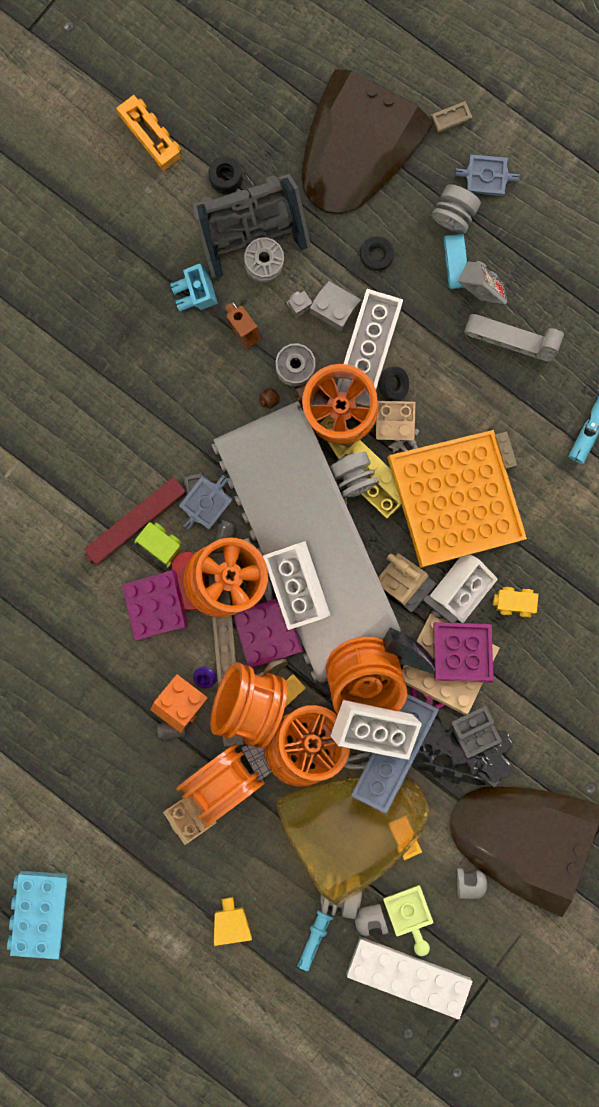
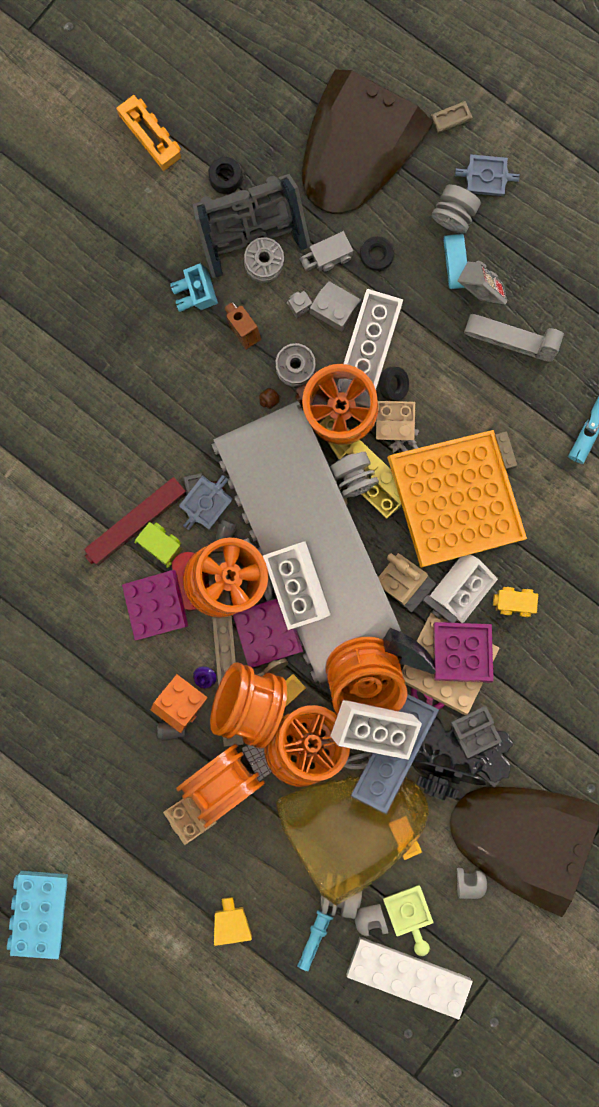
none -> light grey brick [300,231,353,272]
none -> black gear [416,774,459,800]

